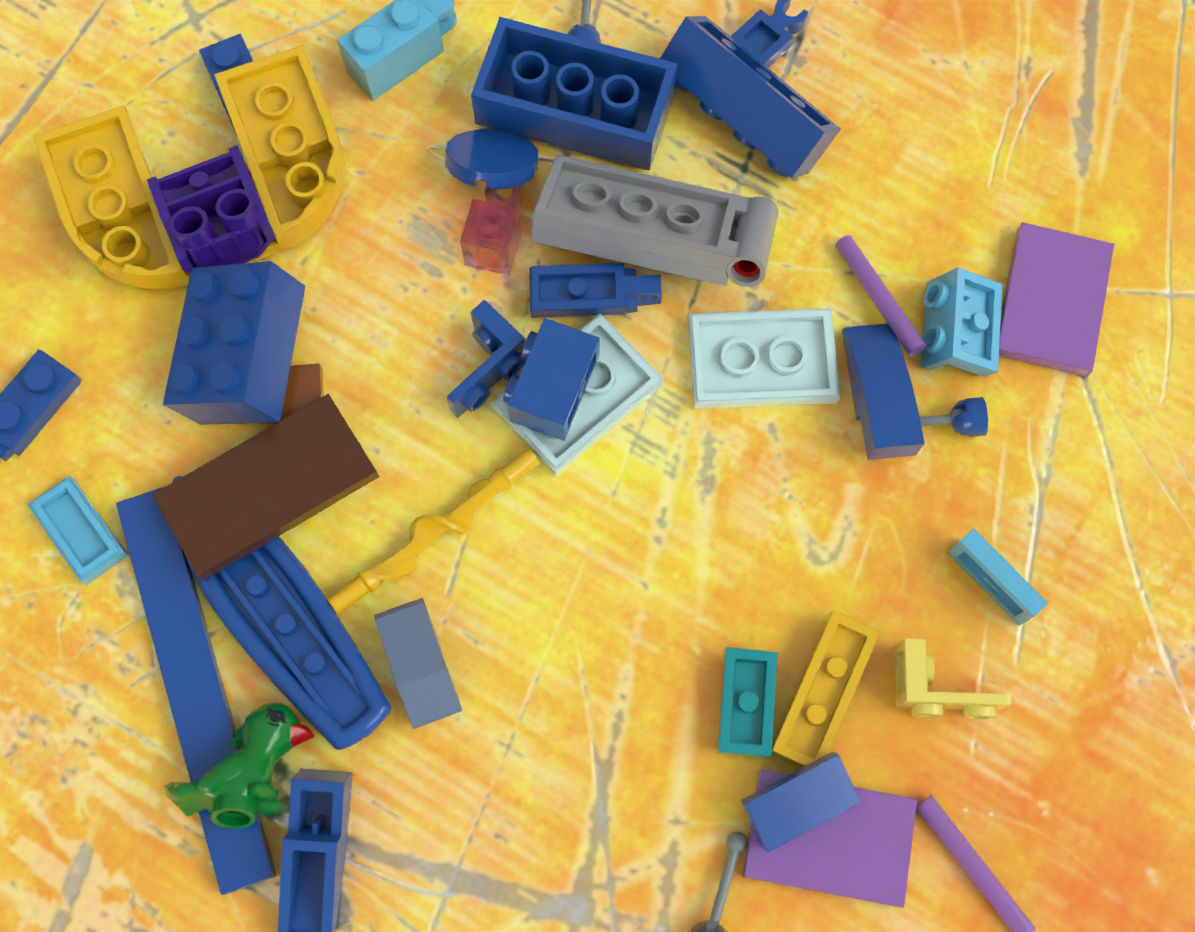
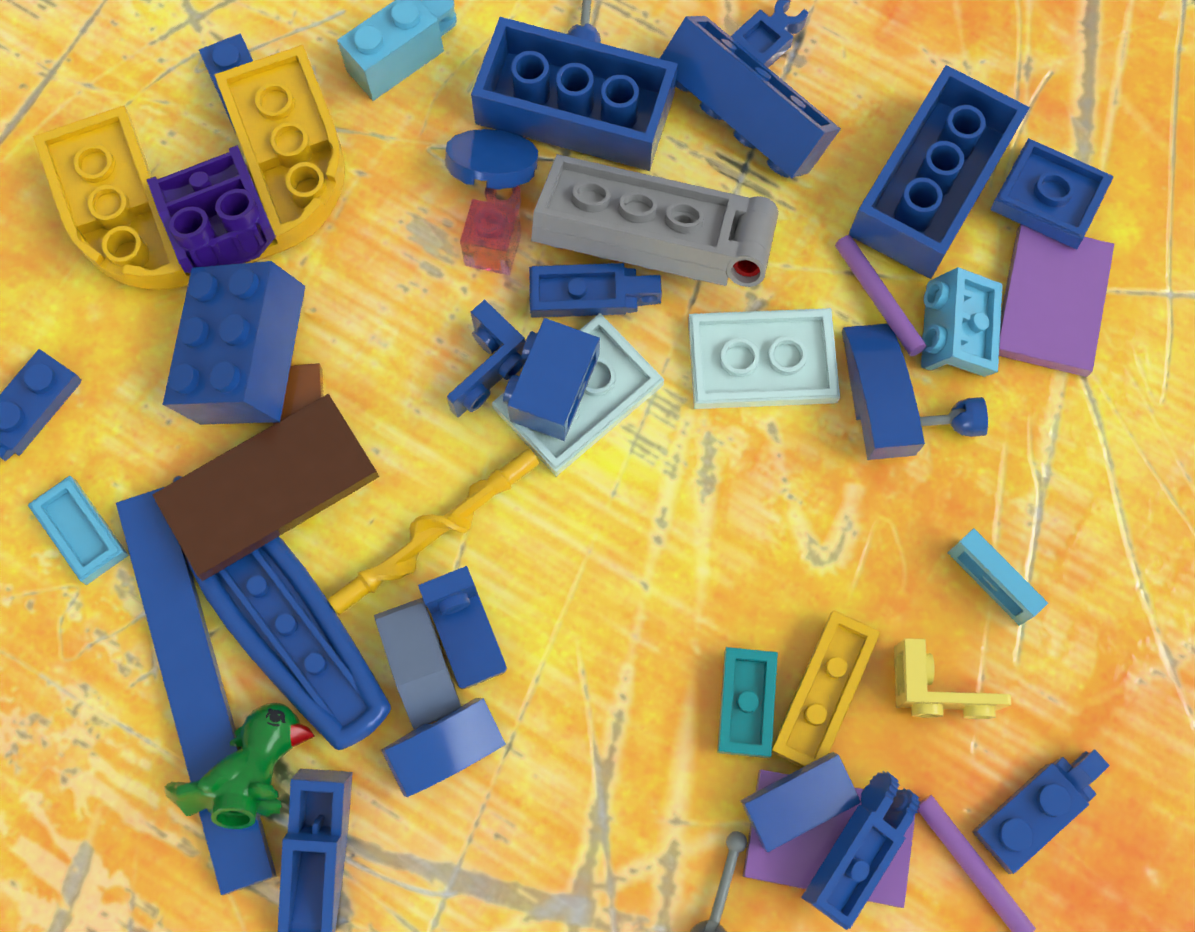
none -> blue slope [381,698,506,797]
none -> blue bracket [418,566,507,689]
none -> blue hinge [801,771,920,930]
none -> blue brick [848,65,1030,279]
none -> blue hinge [972,749,1110,874]
none -> blue tile [990,138,1114,250]

